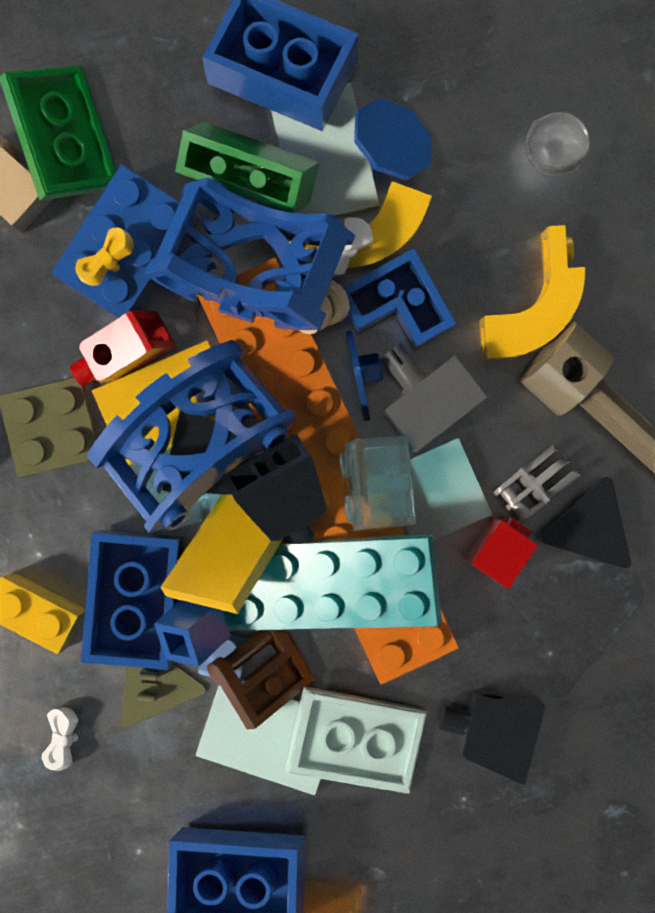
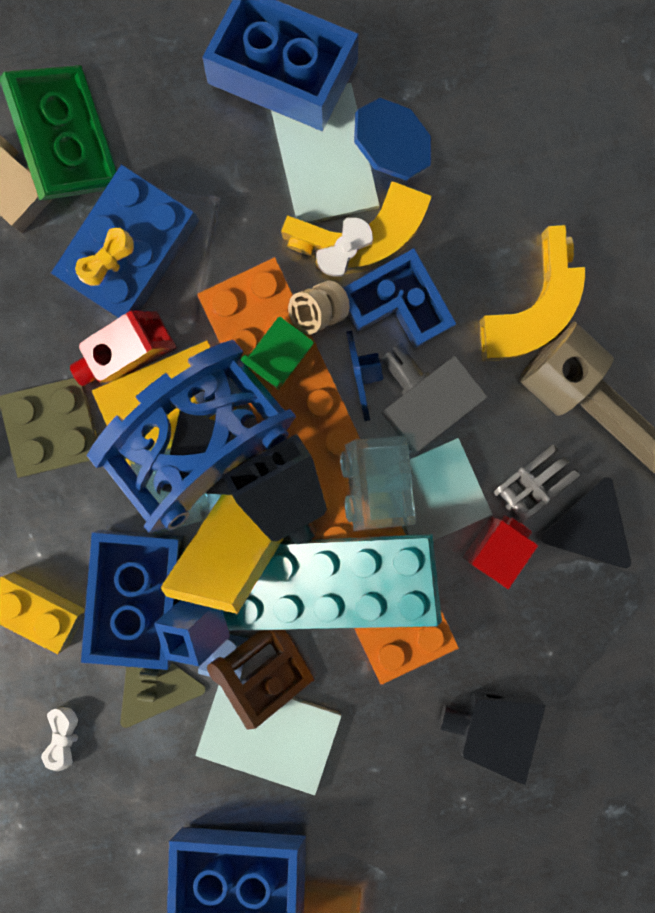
blue fence [144,178,355,330] -> none
green brick [175,122,320,213] -> none
light aqua tile [285,686,428,794] -> none
clear hair [524,112,590,178] -> none
none -> green bracket [241,317,314,390]

